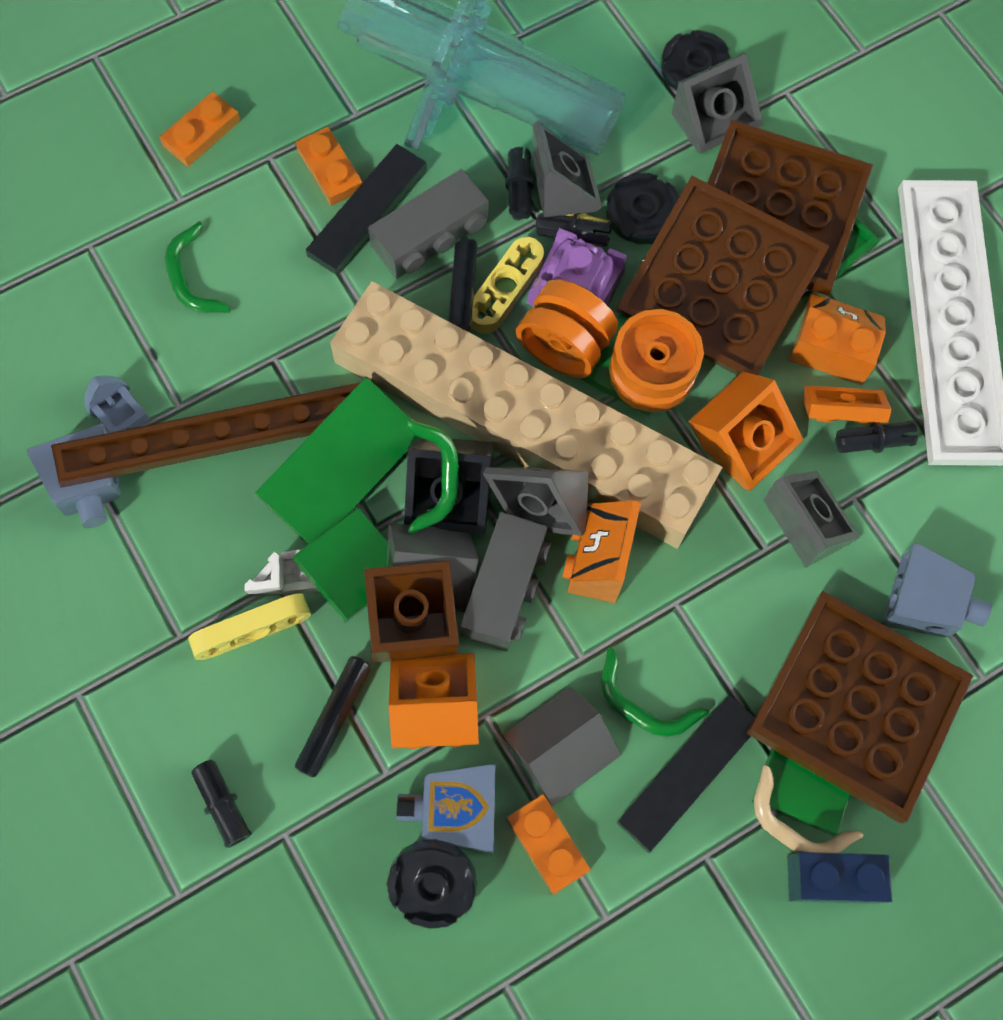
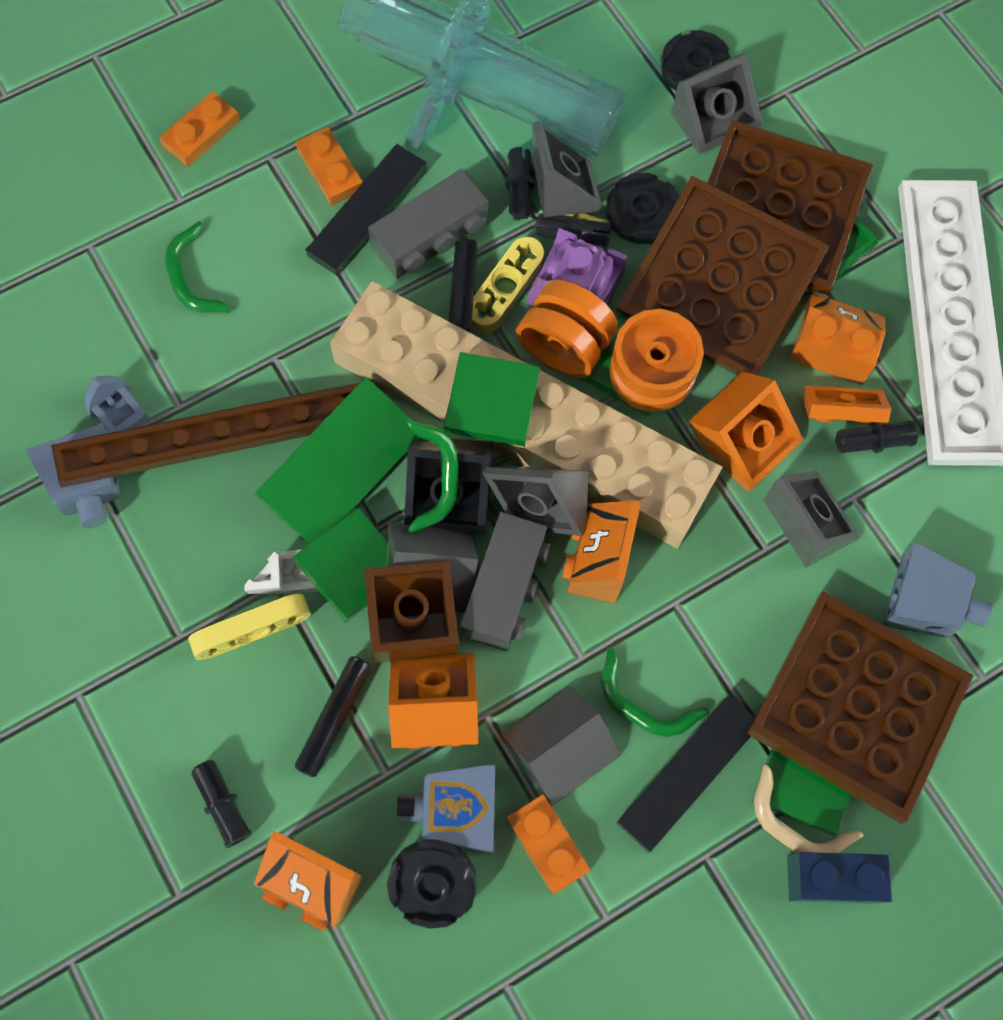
none -> orange slope [254,831,364,931]
none -> green tile [443,352,540,447]

